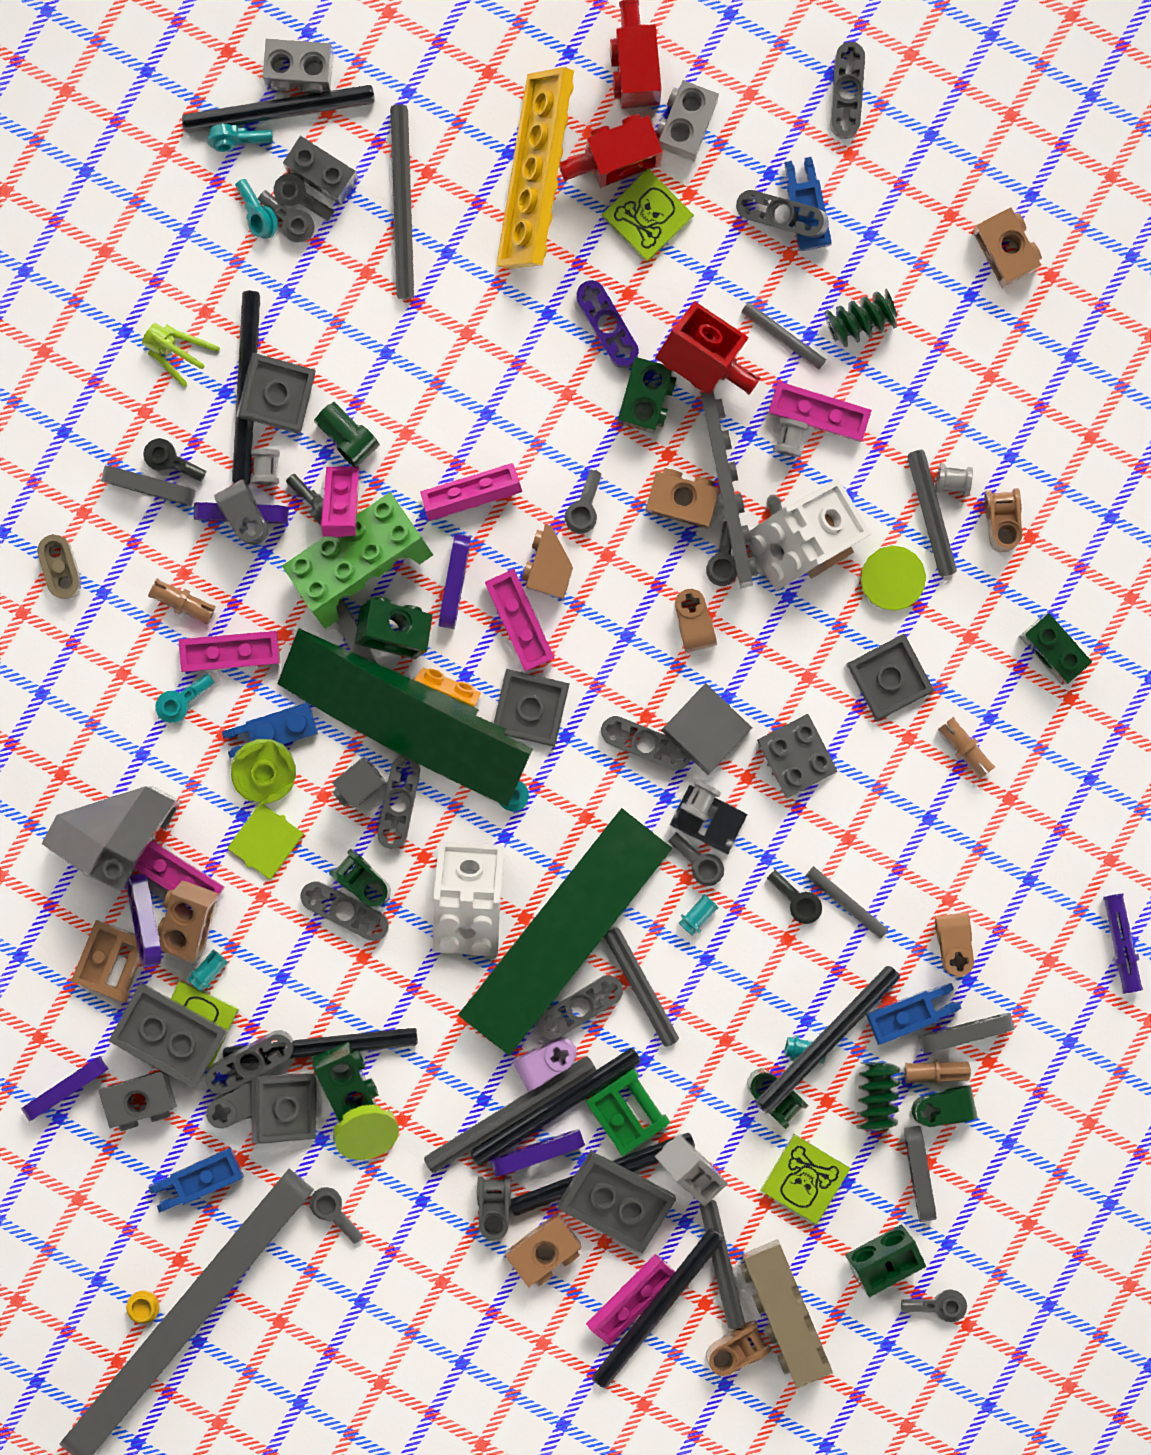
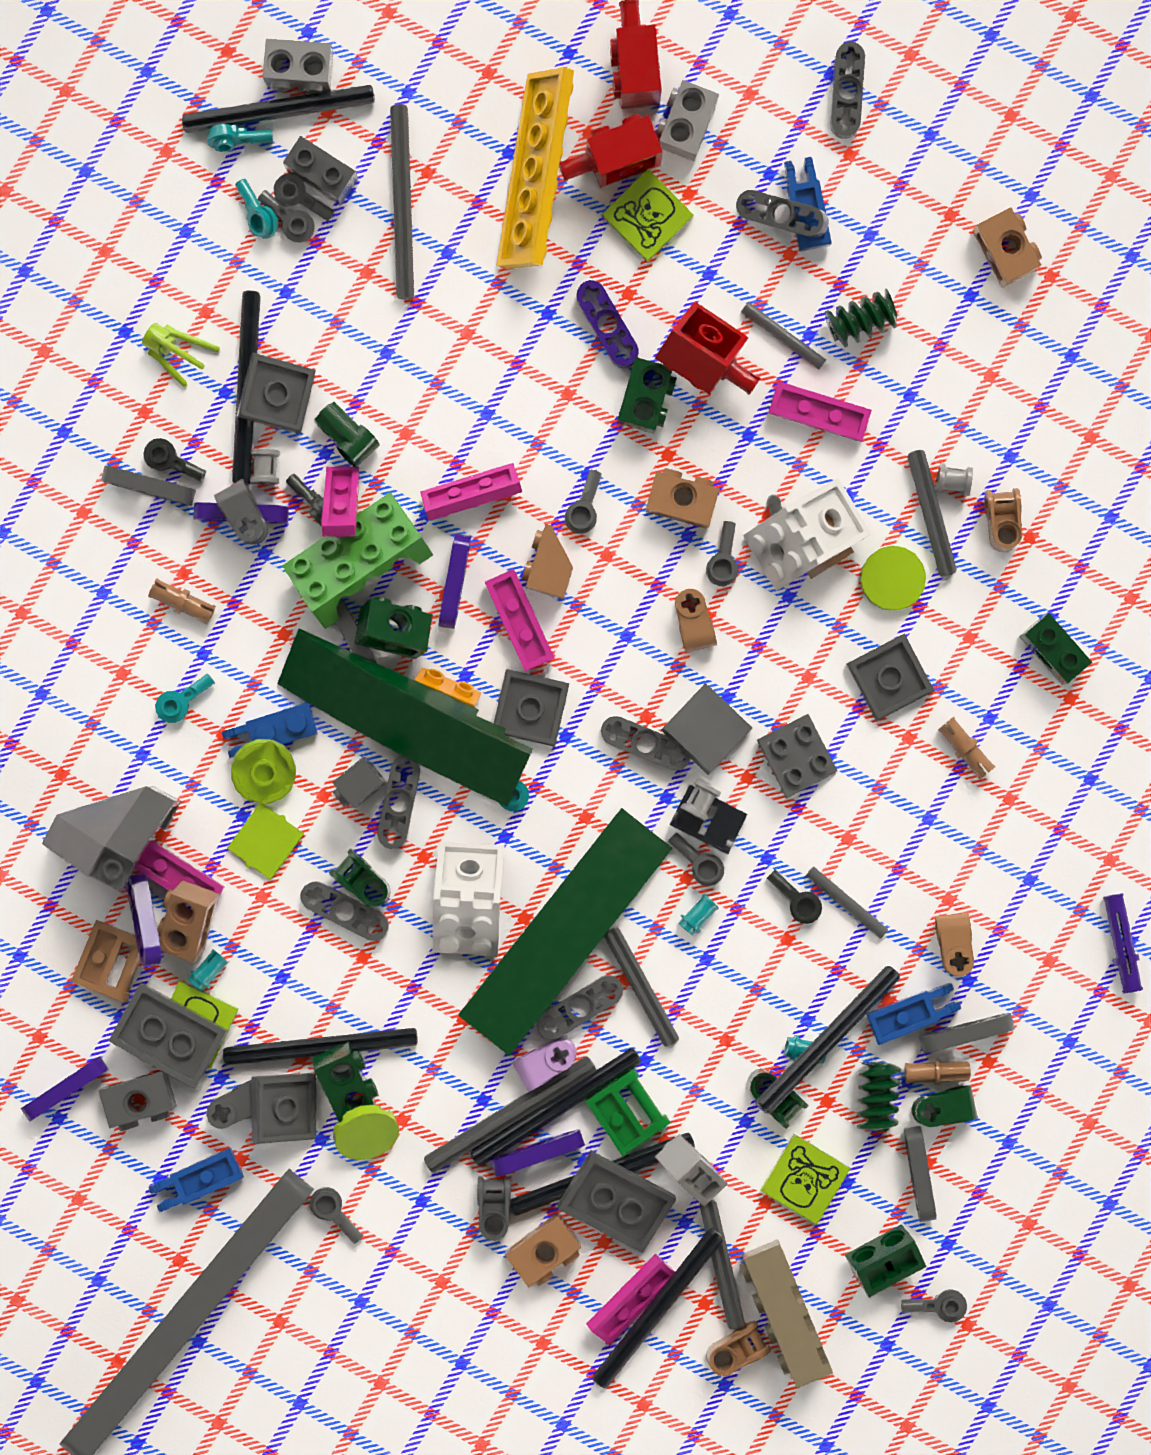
dark tan plate [37,534,82,599] -> none
yellow plate [126,1290,160,1324] -> none
dark pink plate [178,631,281,672] -> none
dark grey beam [206,1030,294,1094] -> none
dark grey plate [701,390,758,589] -> none
light grey bush [773,418,809,457] -> none

